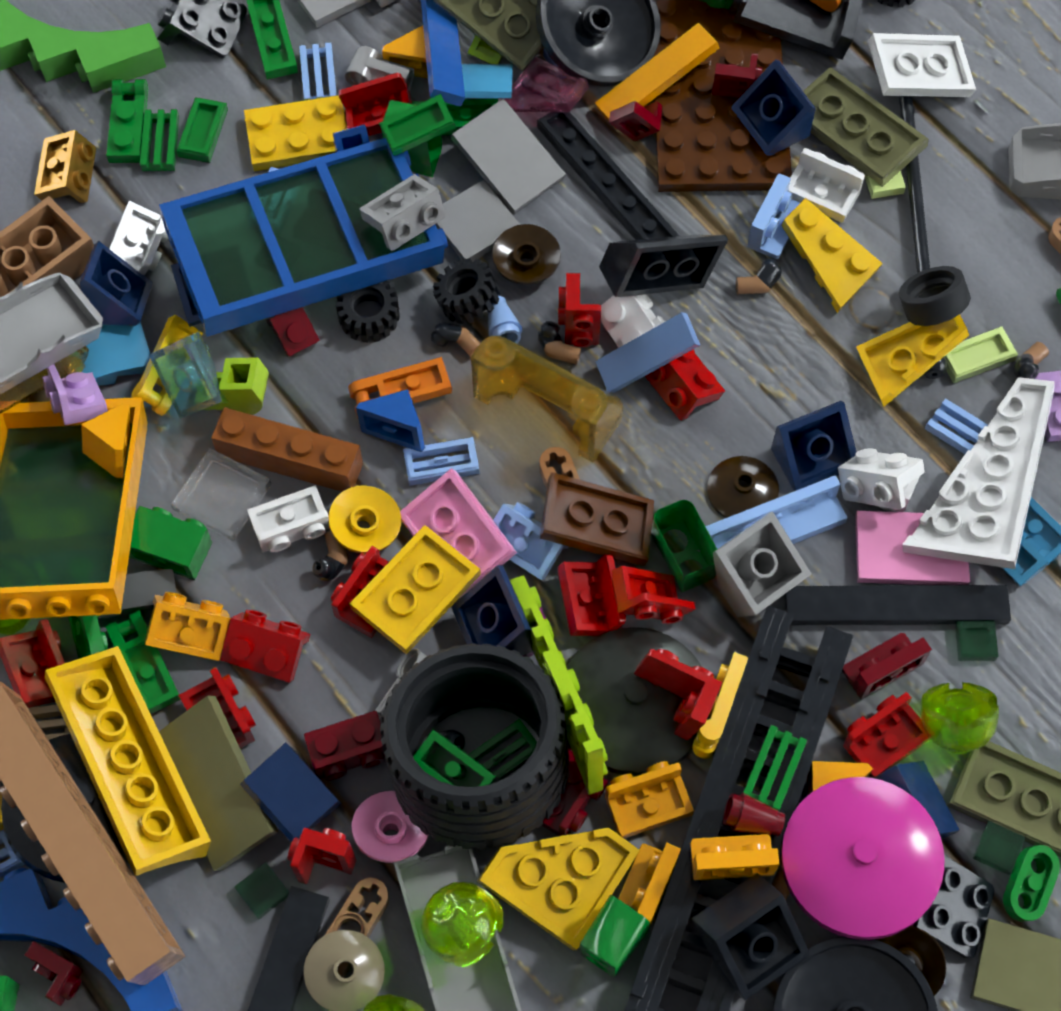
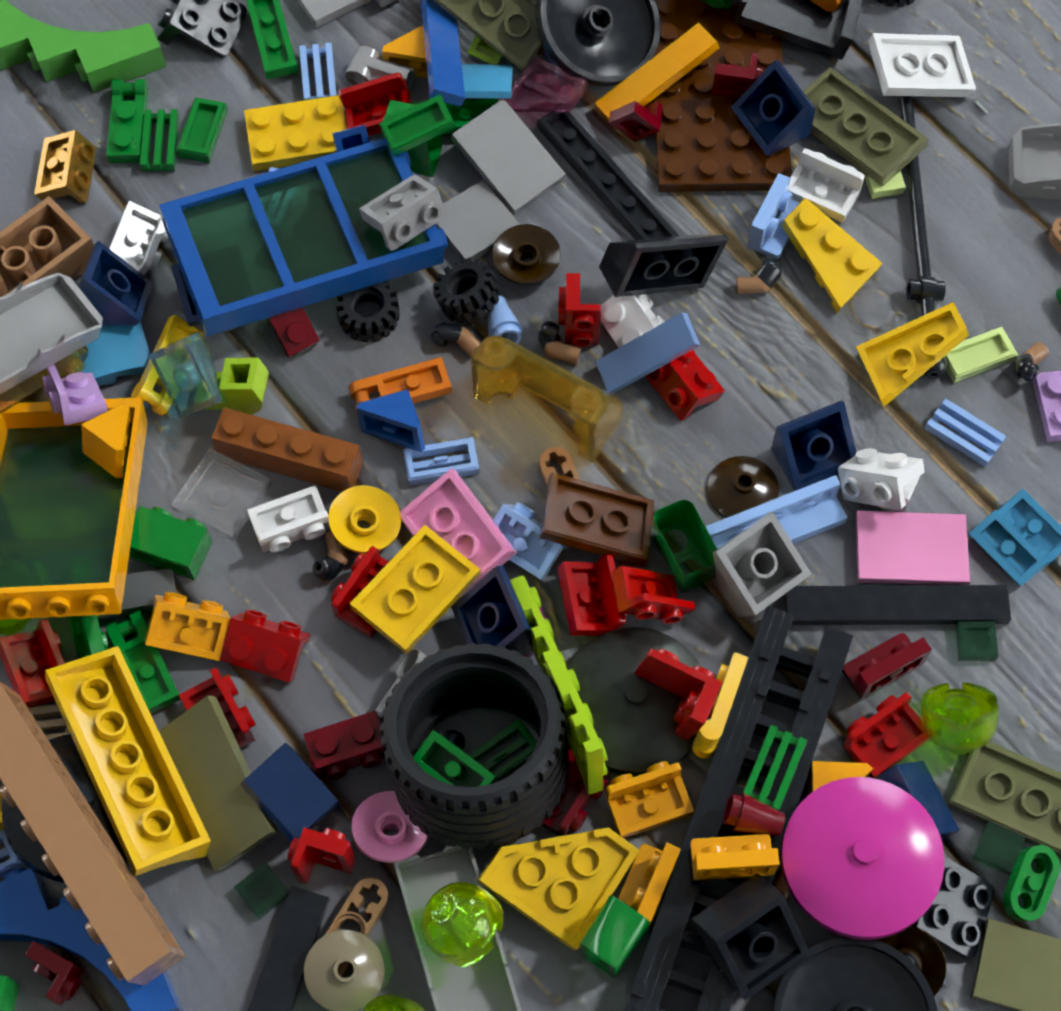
black tyre [898,266,971,326] -> none
white wing [902,377,1055,569] -> none

